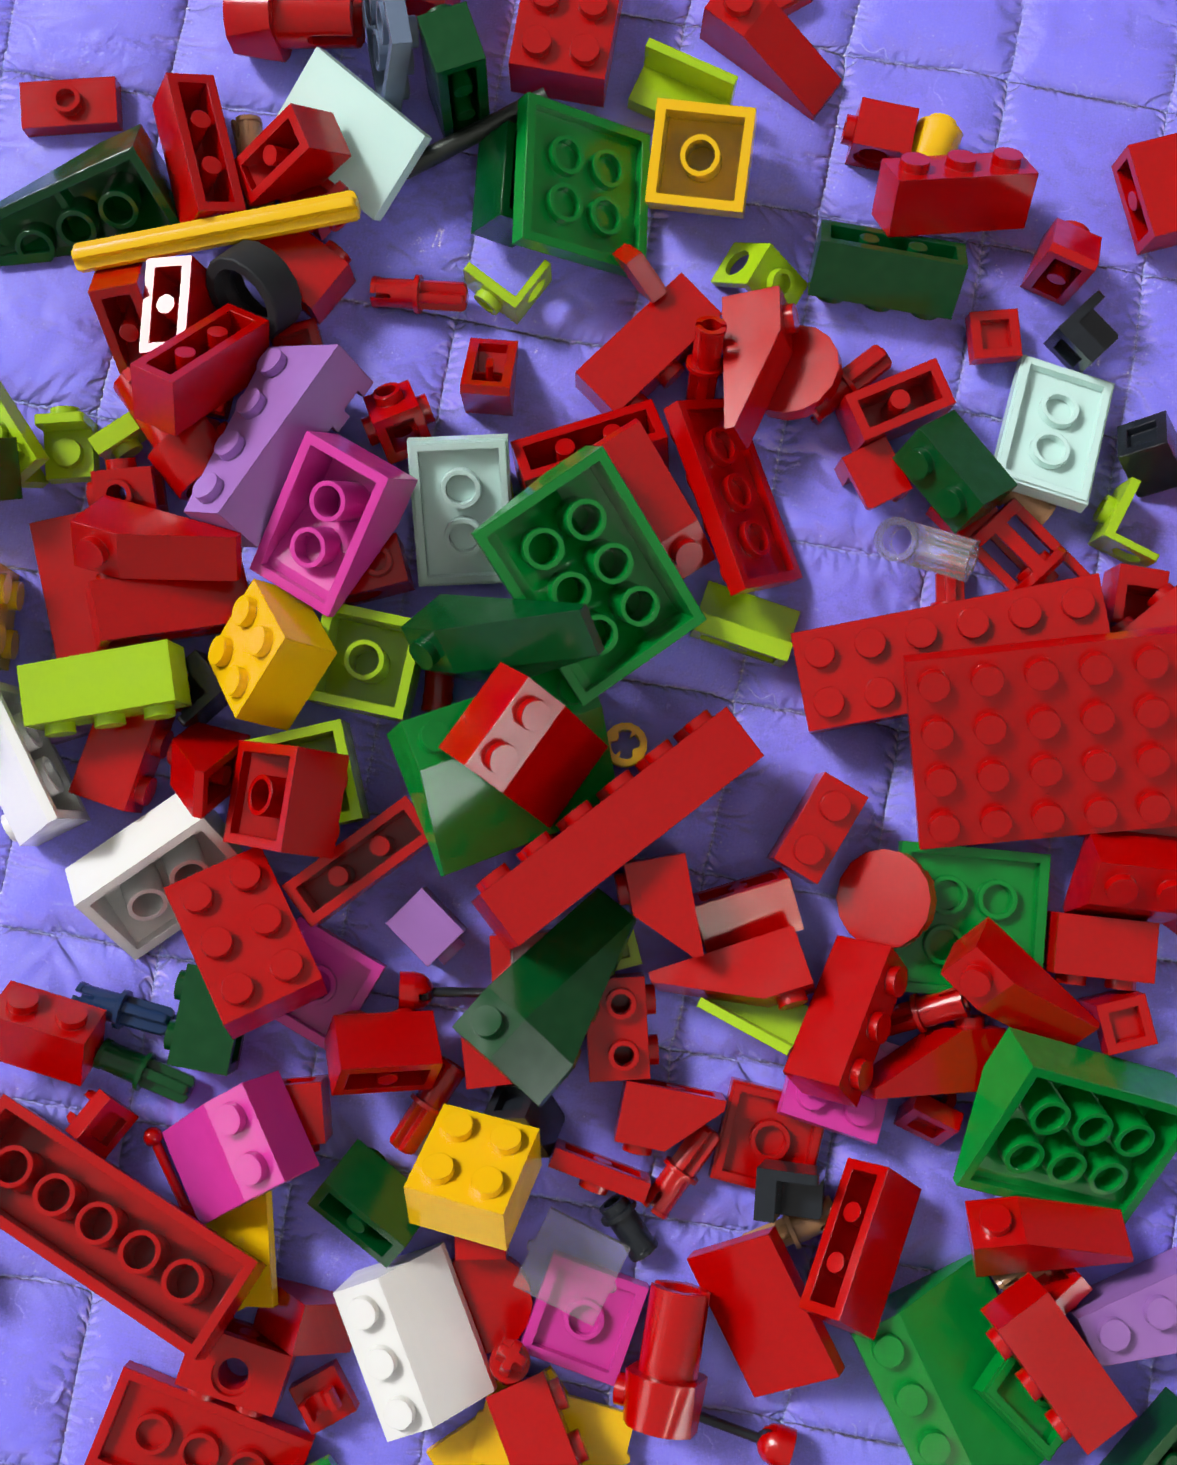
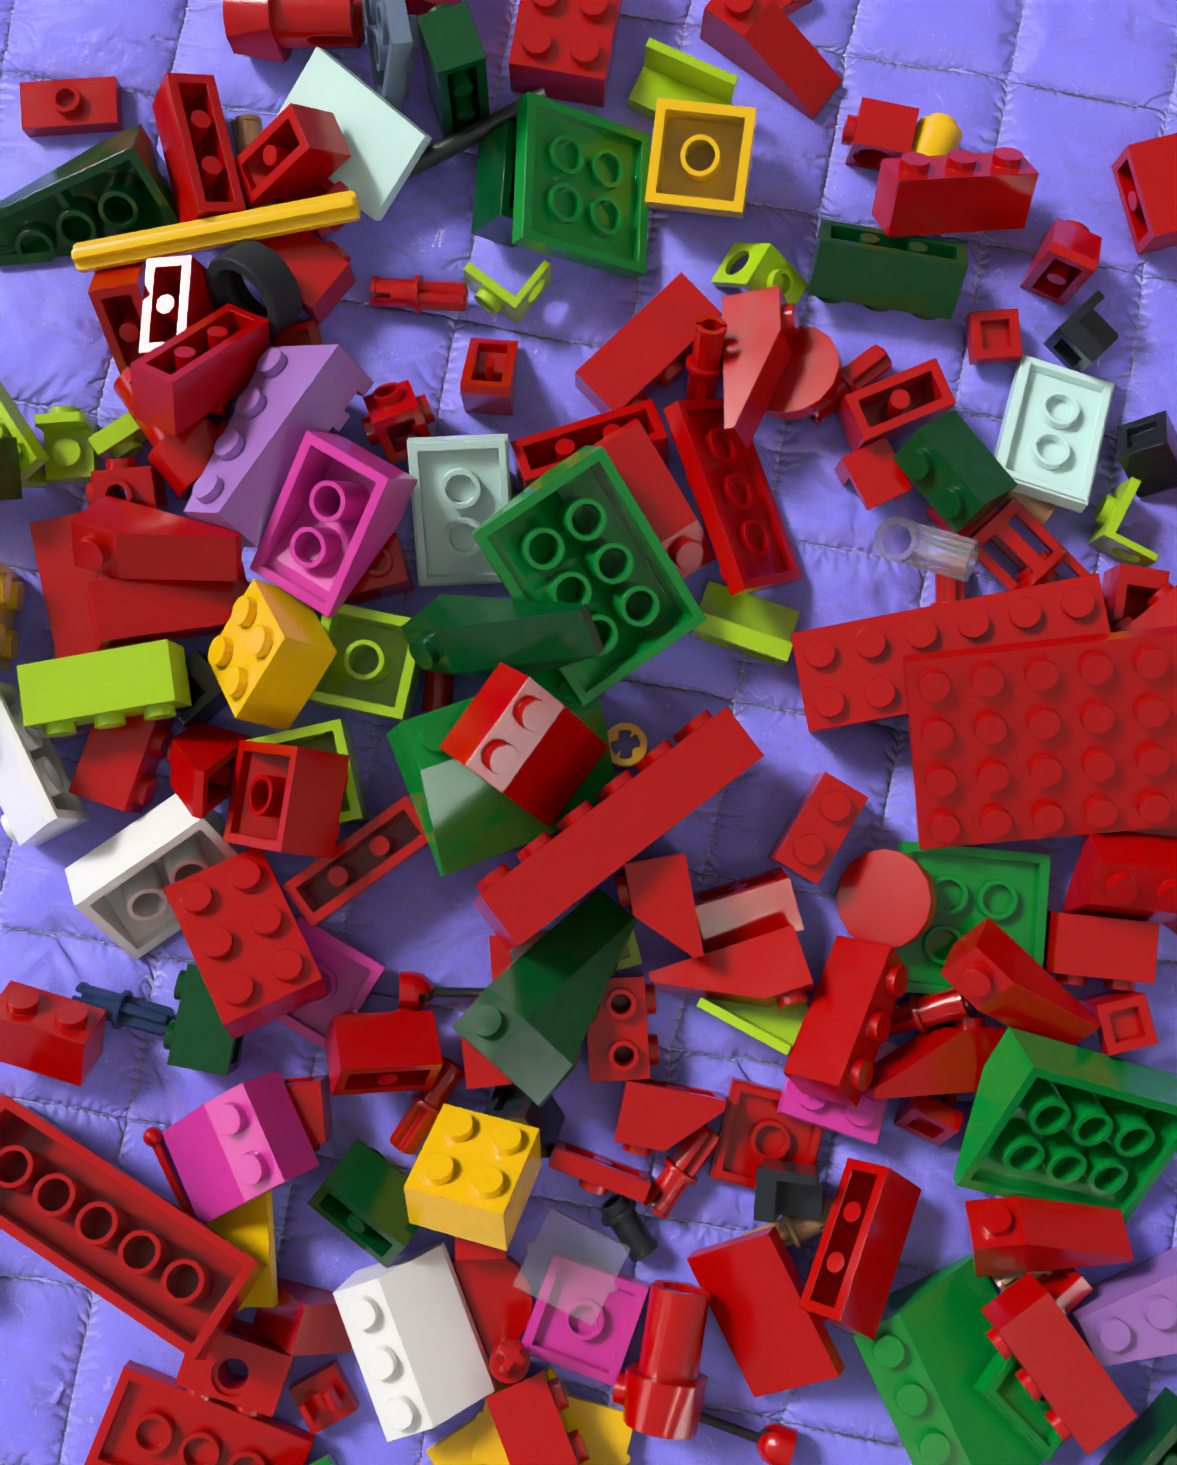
red tile [65,1088,139,1159] -> none
dark green axle [93,1038,196,1104] -> none
medium lavender brick [385,887,468,967] -> none
red tile [612,243,667,303] -> none

